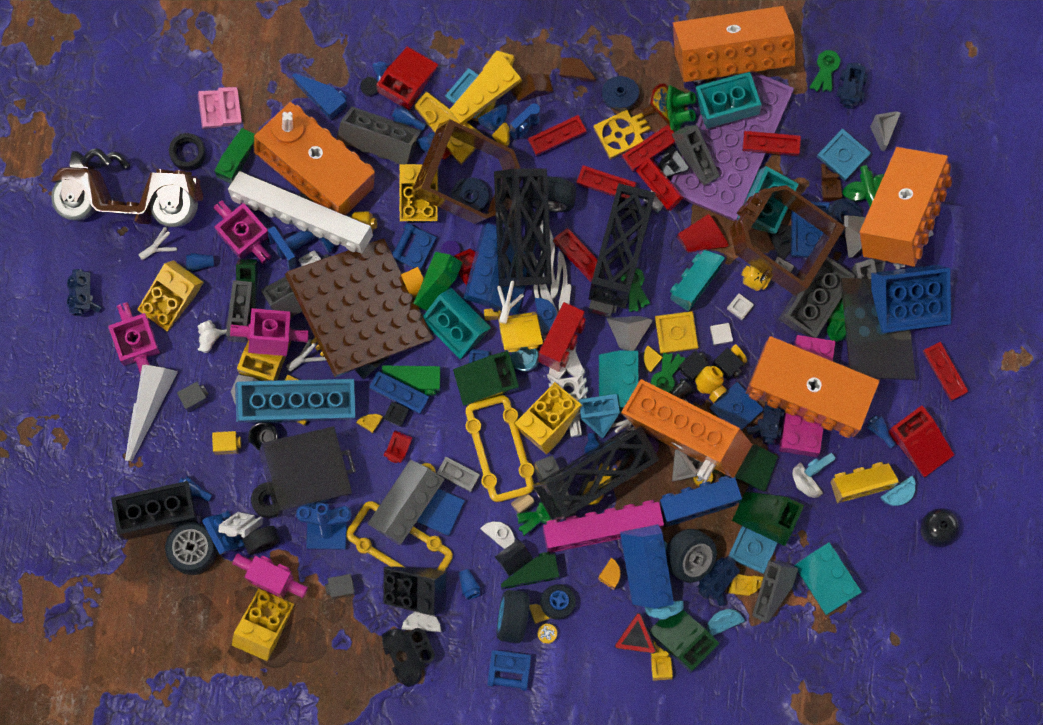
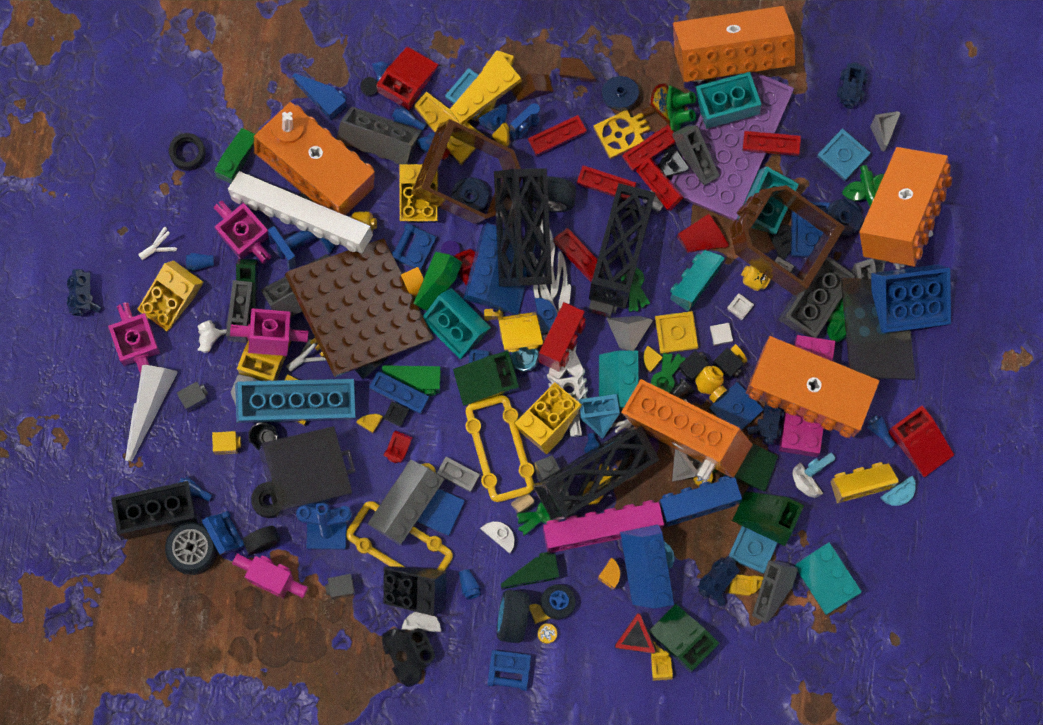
piece [51,148,203,227] -> none
bright pink slope [198,87,242,129] -> none
white plate [219,512,263,538] -> none
yellow slope [232,589,294,661] -> none
white tile [298,250,321,266] -> none
black piece [495,539,533,576] -> none
white plant [497,281,524,324] -> none
medium azure plate [645,601,684,619] -> none
black wheel [665,529,717,583] -> none
medium azure plate [707,609,745,636] -> none
green piece [809,50,840,92] -> none
reddish brown slope [821,164,842,202] -> none
light grey slope [844,215,866,257] -> none
black cylinder [920,508,960,547] -> none
red plate [923,342,968,402] -> none

